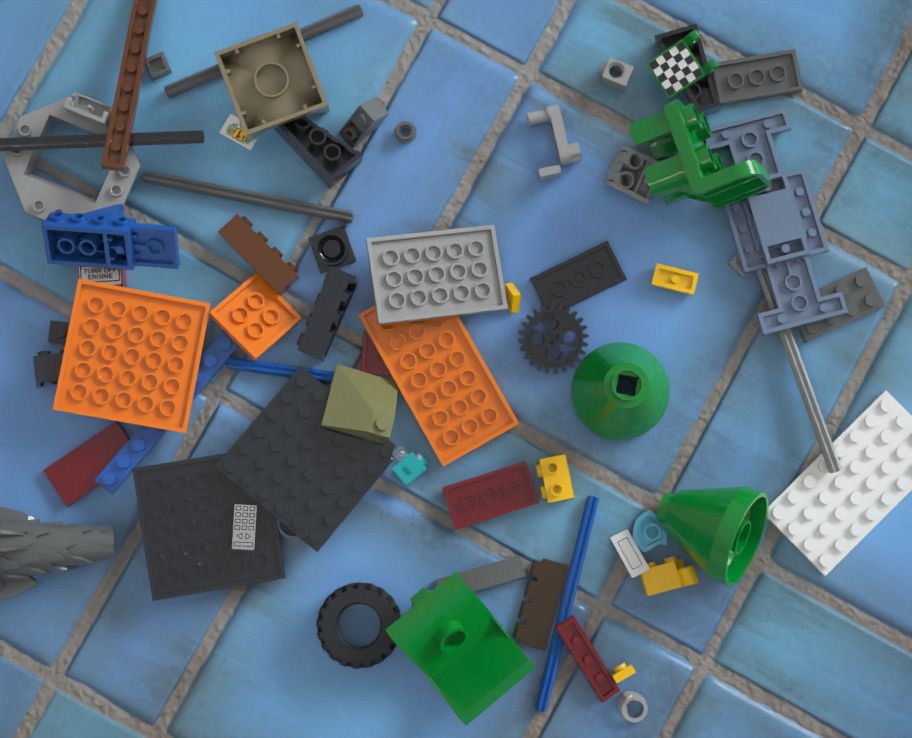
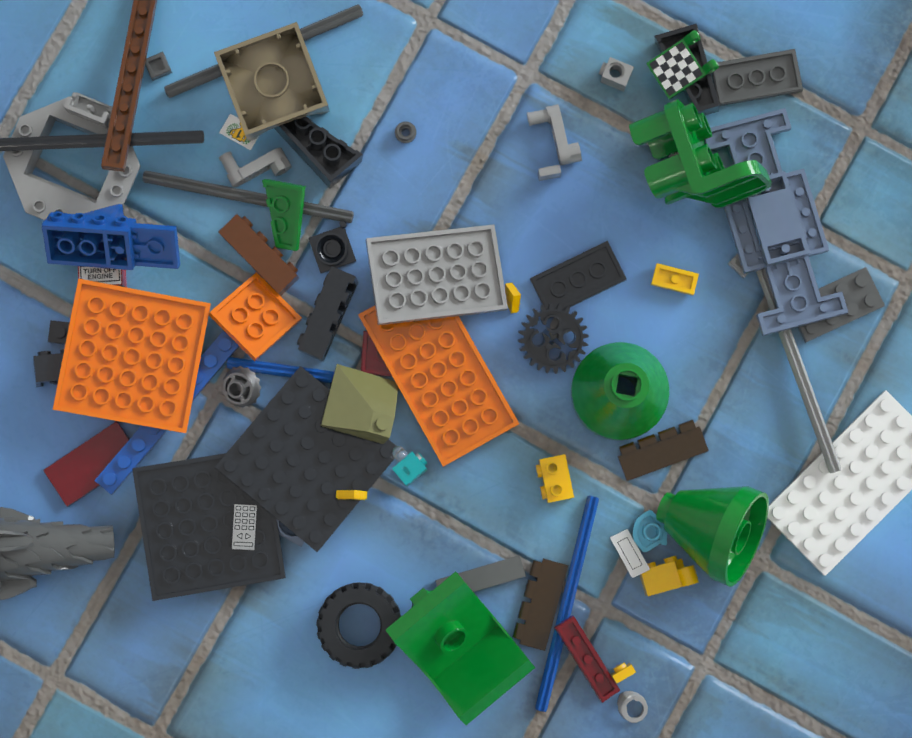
dark grey slope [339,98,389,148] -> none
dark red plate [442,461,539,530] -> none
light grey slope [606,146,658,205] -> none
none -> light grey beam [219,148,292,187]
none -> flat silver piece [222,366,262,408]
none -> green wing [262,179,306,251]
none -> yellow tile [336,490,367,500]
none -> dark brown windscreen [618,420,709,481]

